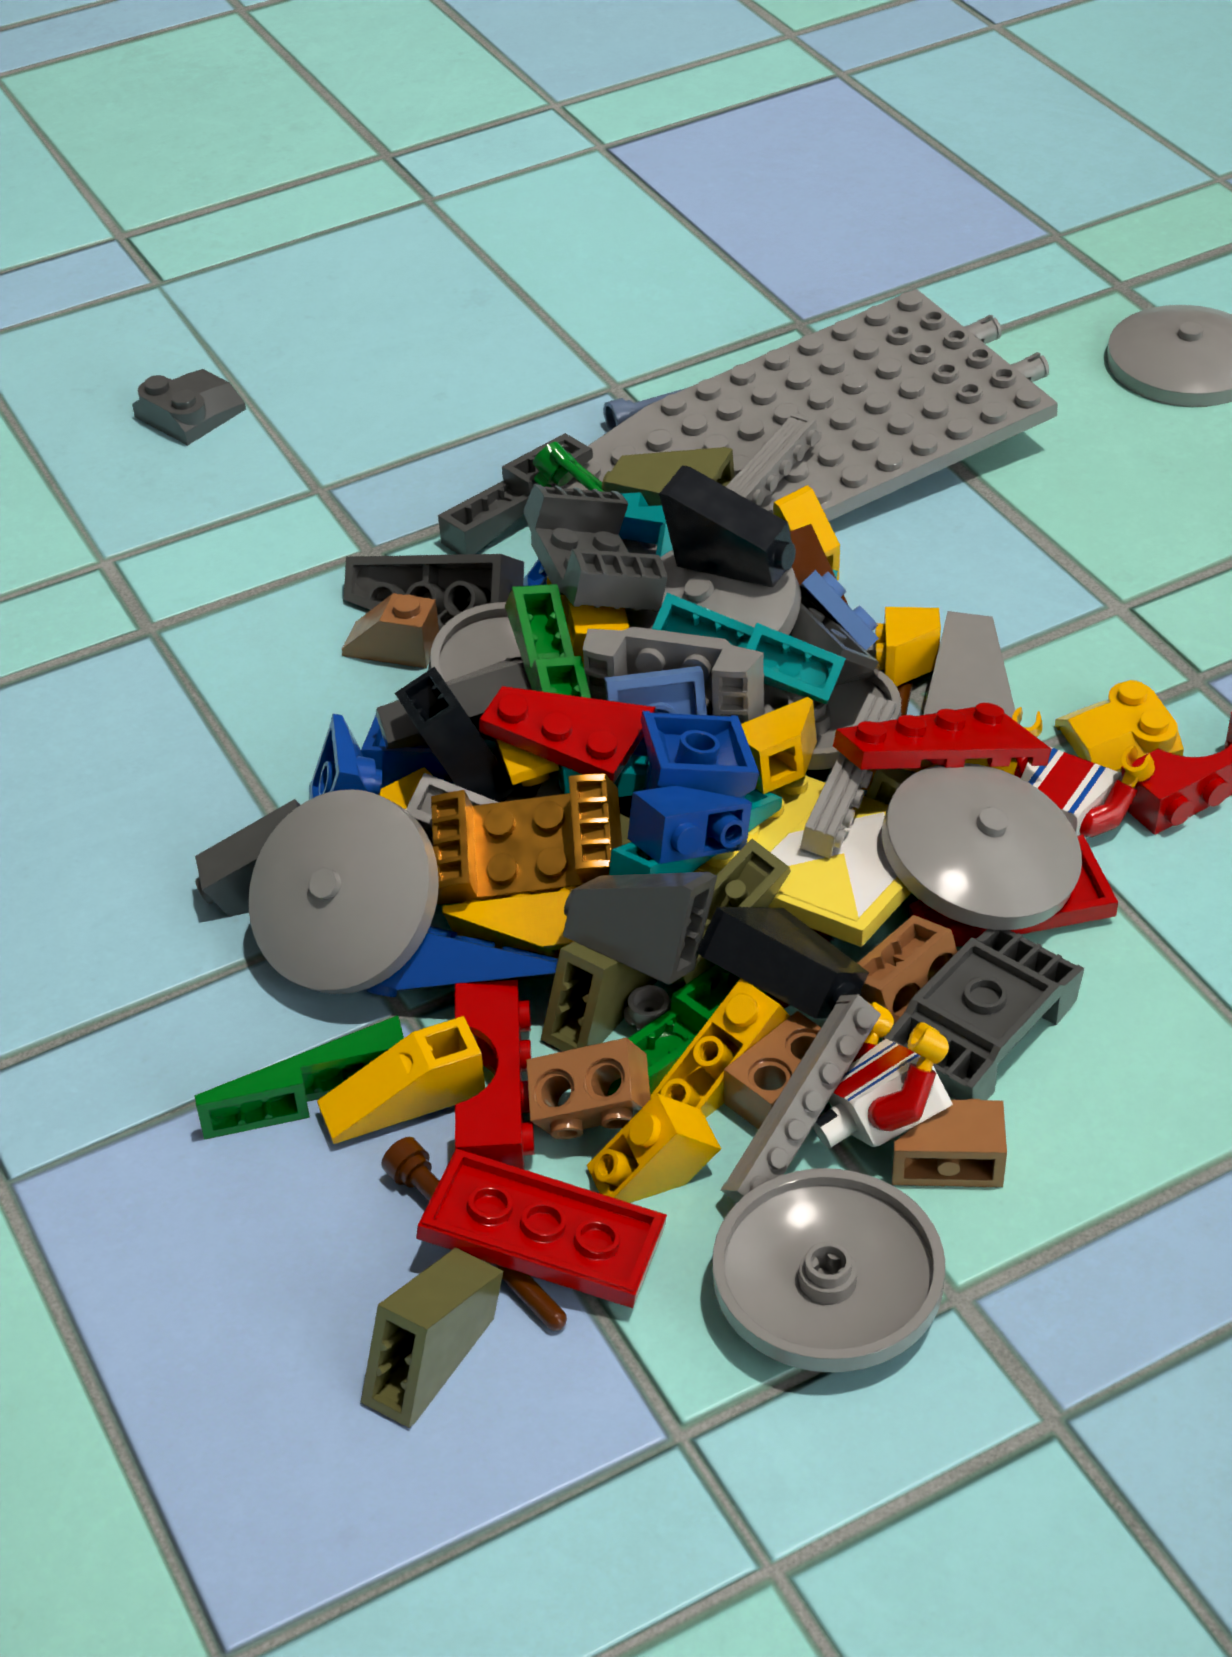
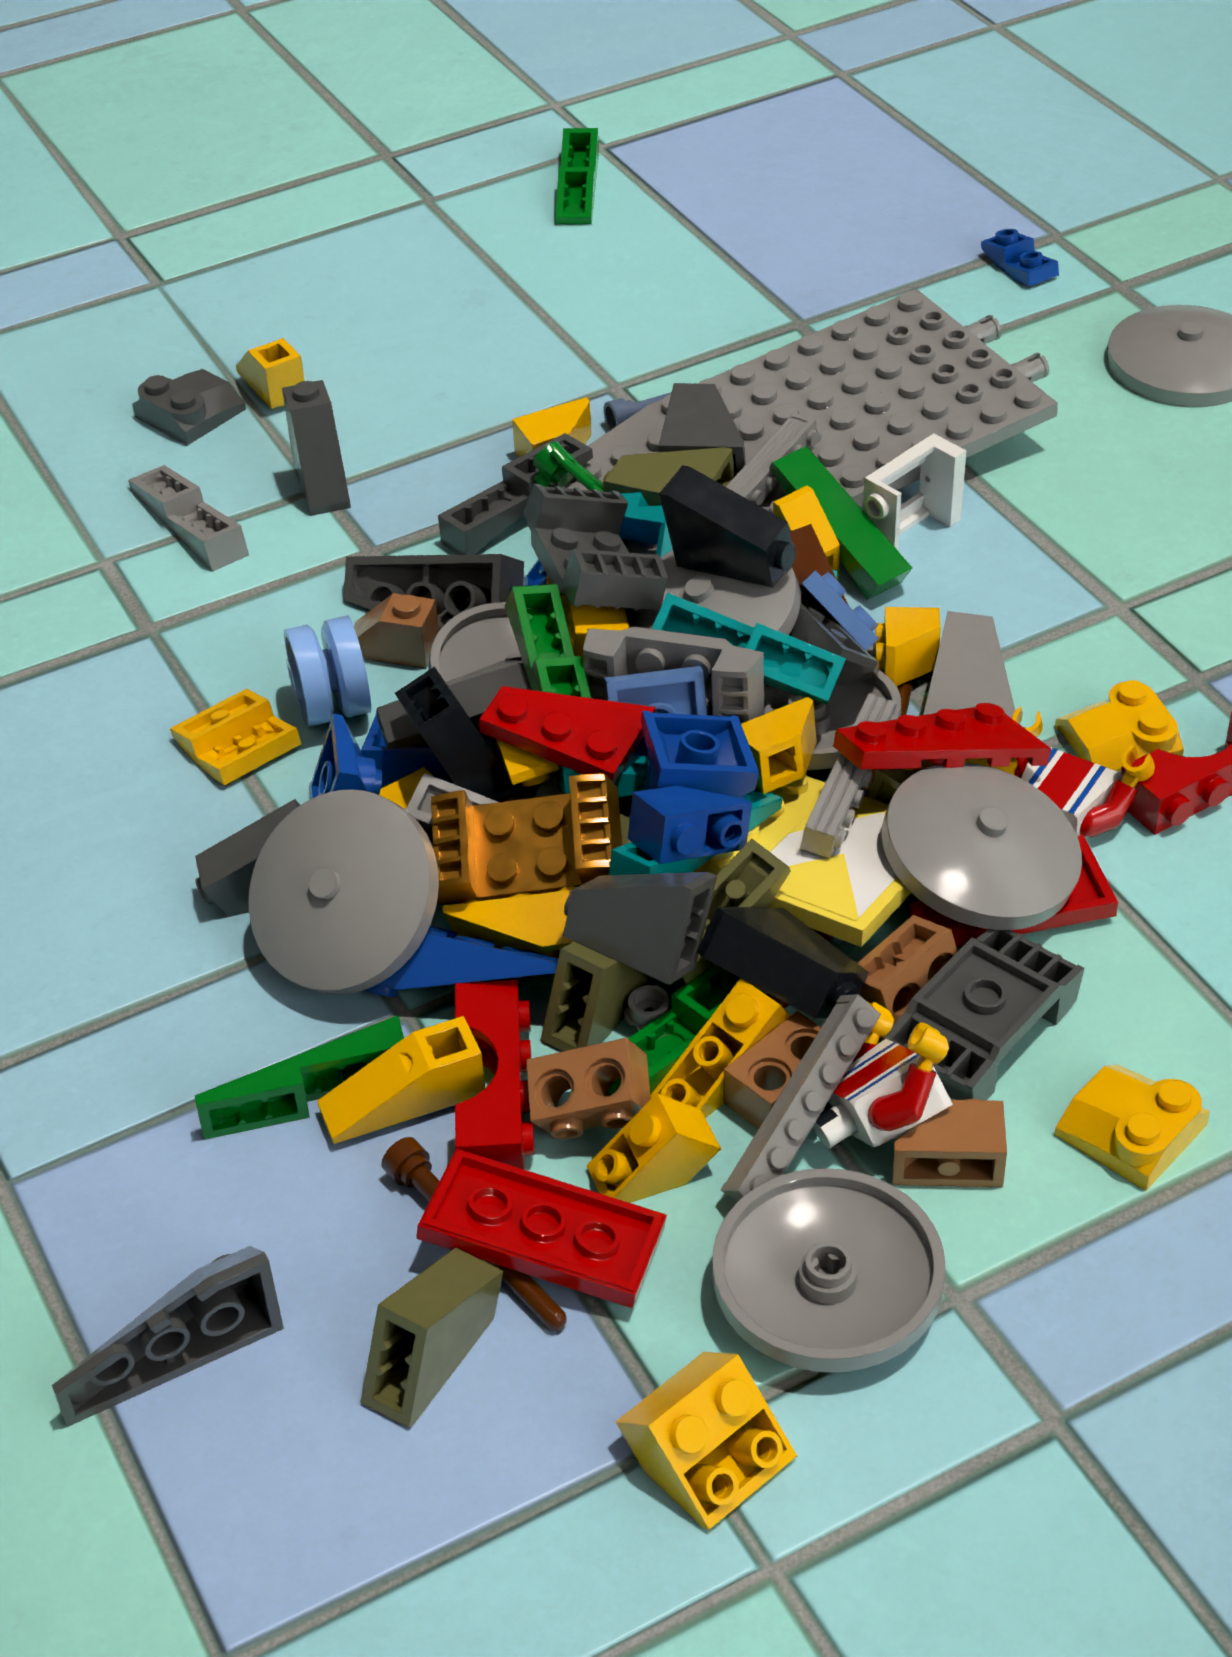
none -> dark grey wedge [52,1246,284,1427]
none -> light grey slope [128,465,249,572]
none -> yellow slope [170,688,302,785]
none -> yellow slope [236,338,305,409]
none -> dark grey slope [282,380,351,516]
none -> light blue wheel [284,615,371,727]
none -> yellow slope [512,397,592,457]
none -> green slope [555,128,599,224]
none -> yellow slope [615,1352,797,1530]
none -> dark grey slope [659,383,746,476]
none -> green slope [770,446,913,600]
none -> white panel [863,433,966,550]
none -> blue slope [981,229,1059,287]
none -> yellow slope [1054,1065,1210,1191]

